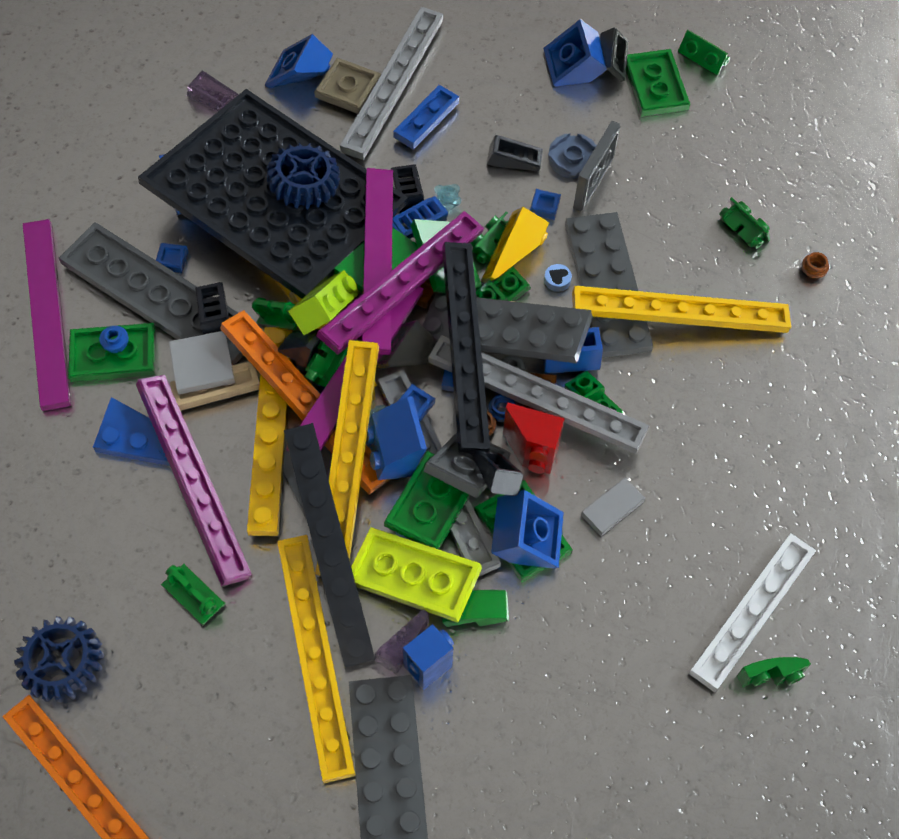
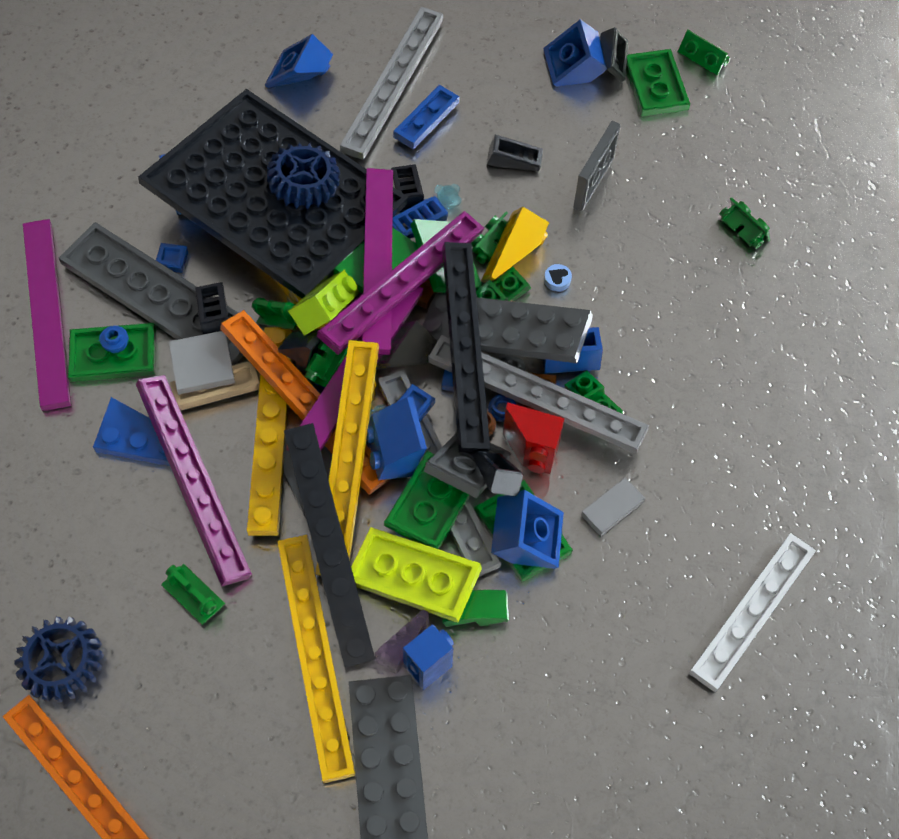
clear purple slope [187,70,239,111] -> none
dark tan plate [314,58,381,114] -> none
blue tile [530,189,561,220] -> none
sand blue tile [548,133,597,179] -> none
dark grey plate [565,212,653,358] -> none
yellow plate [572,286,791,333] -> none
green slope [737,657,811,687] -> none
dark orange plate [802,252,829,278] -> none

